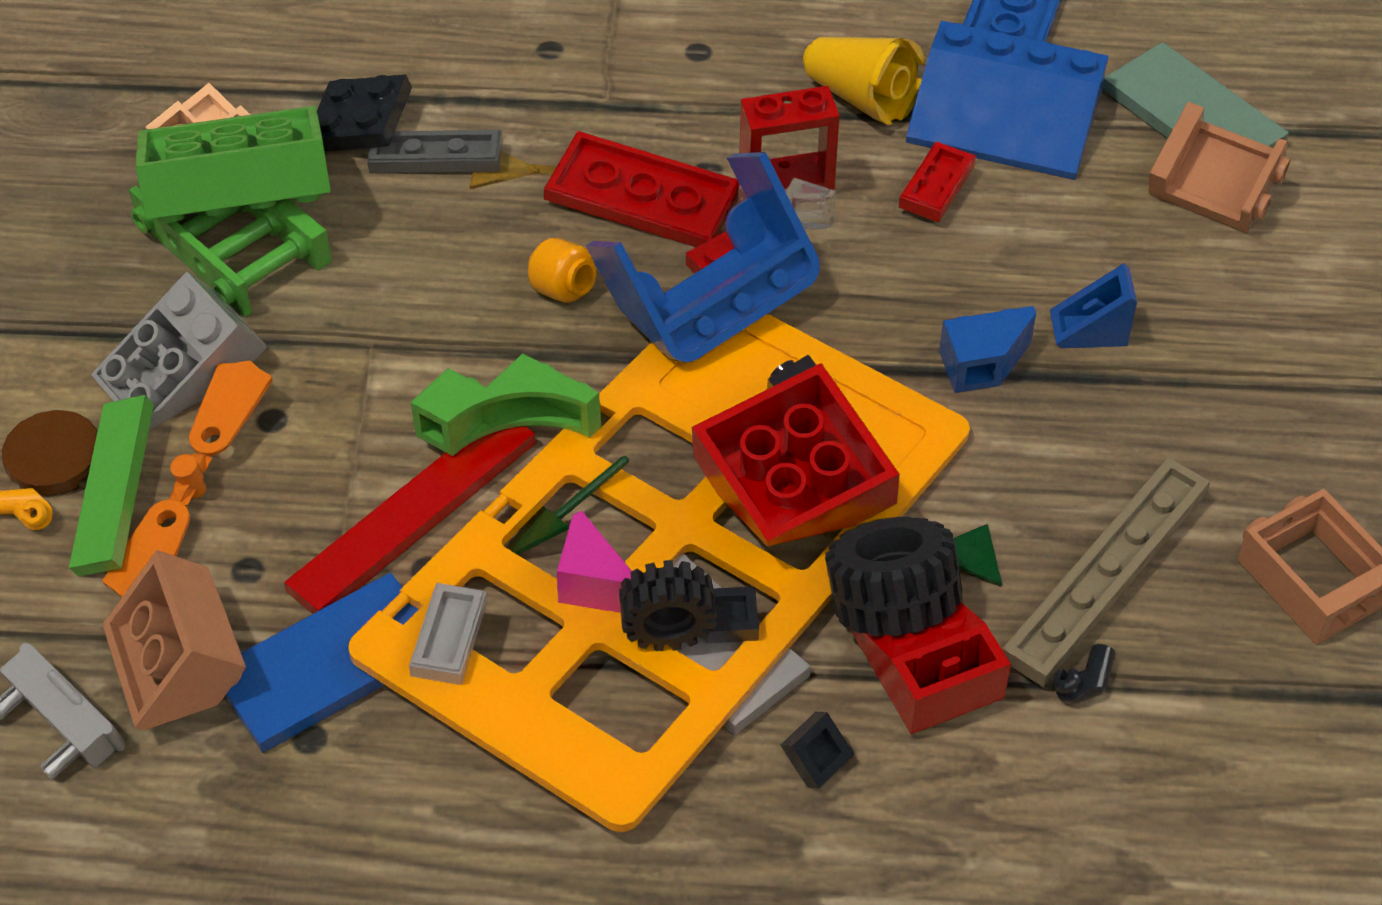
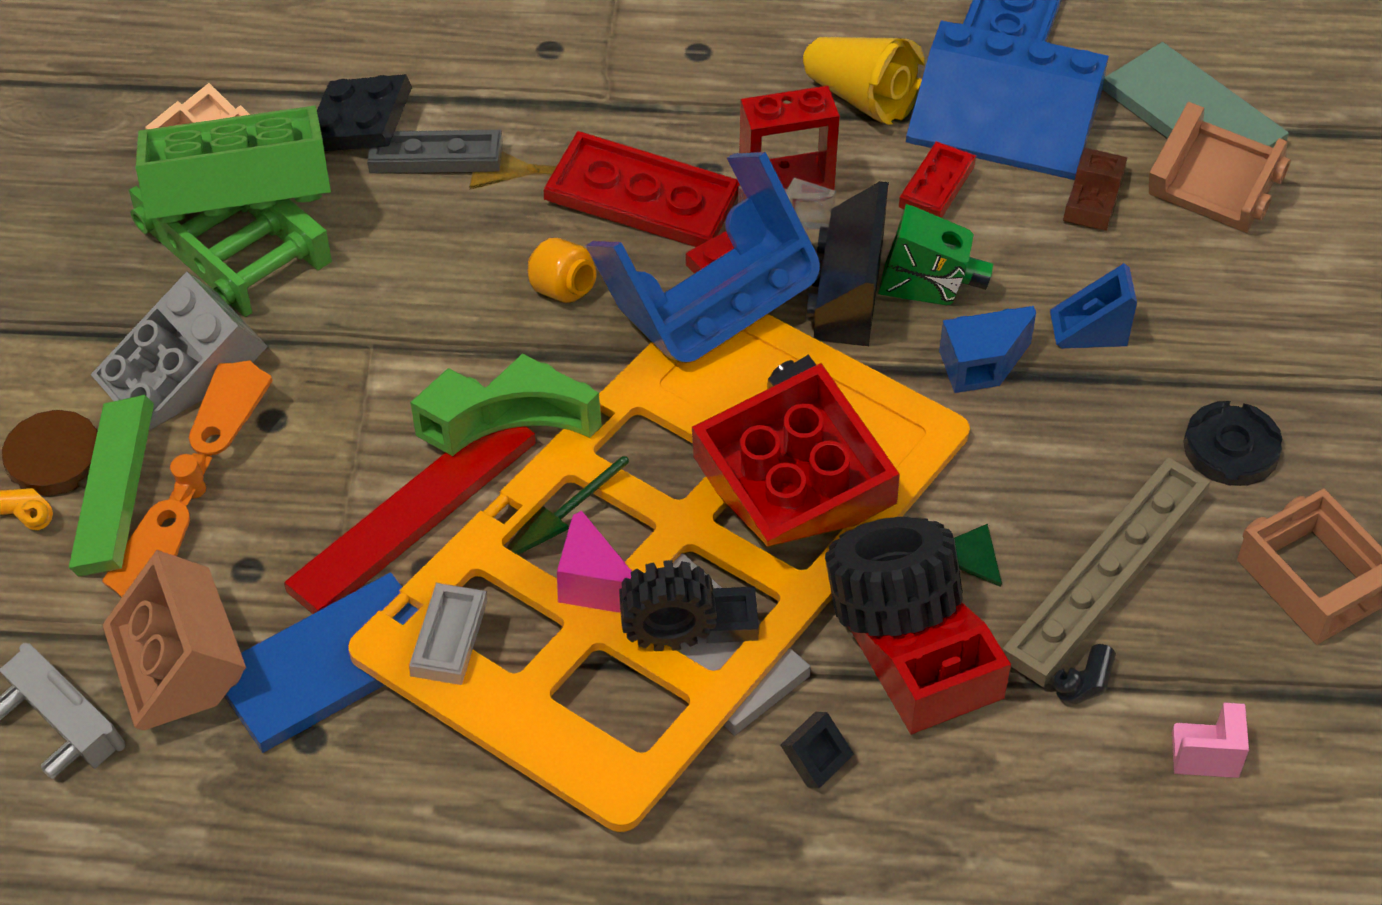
none -> black slope [806,181,889,347]
none -> green torso [878,204,994,306]
none -> copper slope [1063,148,1128,231]
none -> bright pink panel [1172,703,1249,778]
none -> black tile [1183,401,1282,486]

